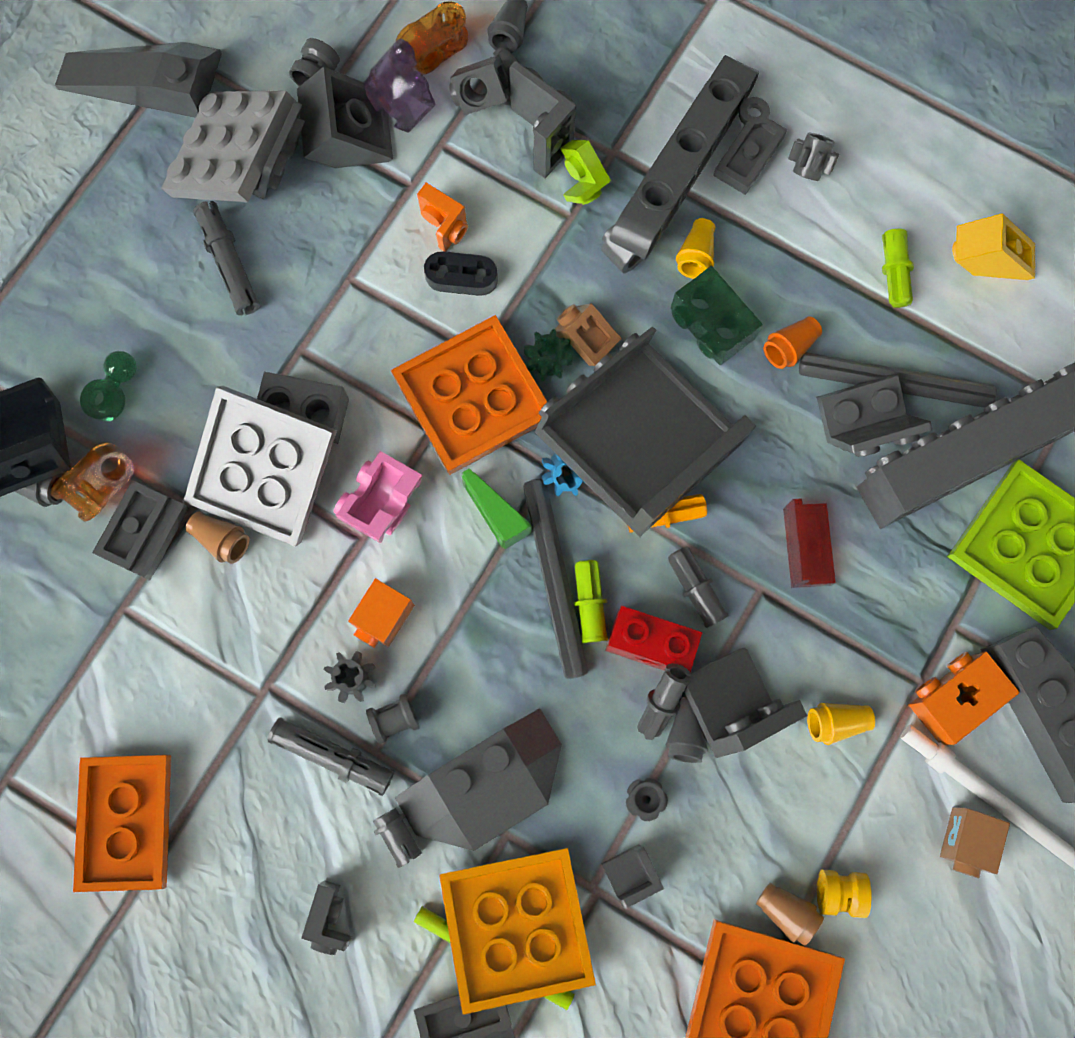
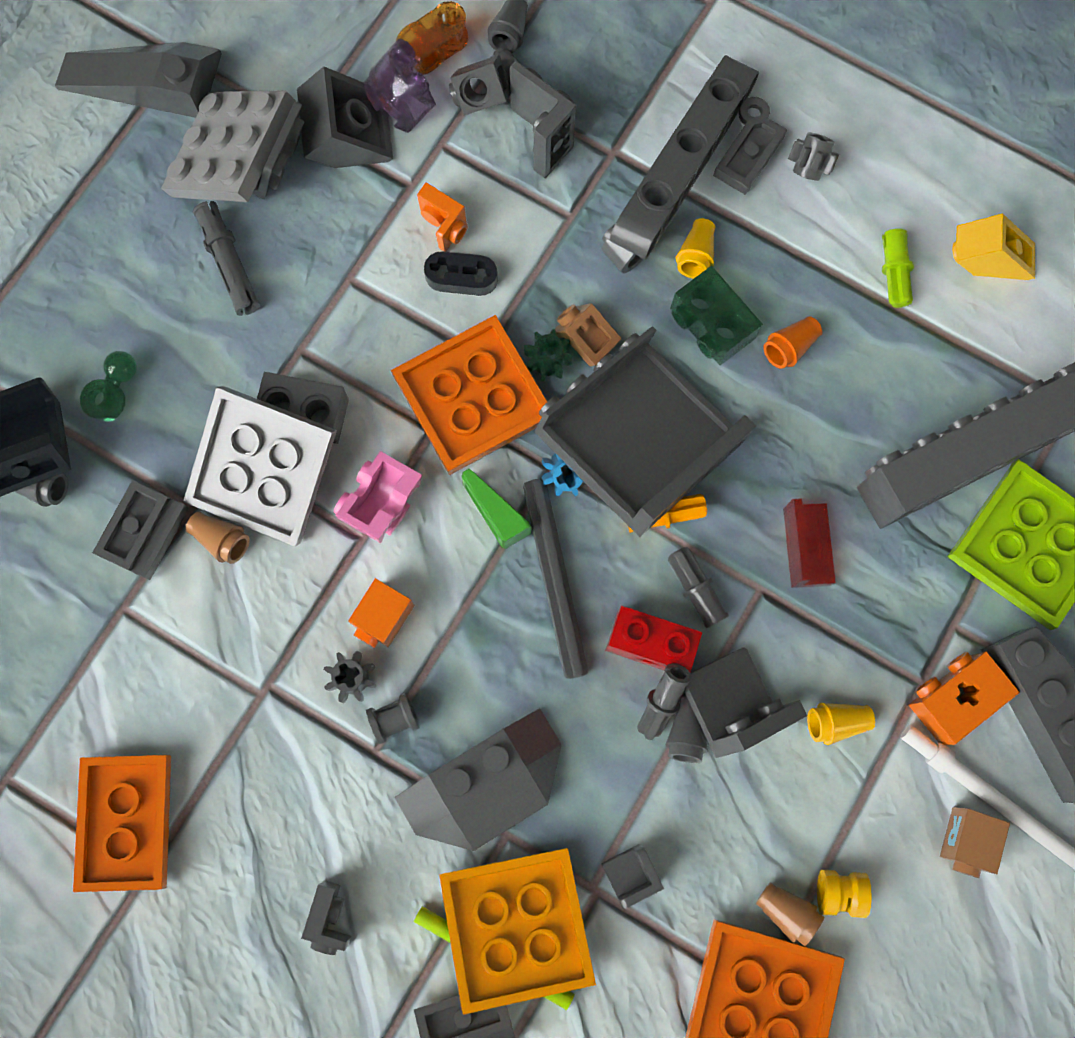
clear orange piece [50,442,134,522] -> none
dark grey pin [267,717,394,796] -> none
dark grey wheel [289,38,340,87] -> none
dark grey pin [373,808,422,868] -> none
lime bracket [560,140,611,205] -> none
lime axle [574,560,608,643] -> none
dark grey plate [626,778,668,821] -> none
dark grey axle [799,352,997,408] -> none
dark grey bracket [816,374,932,457] -> none

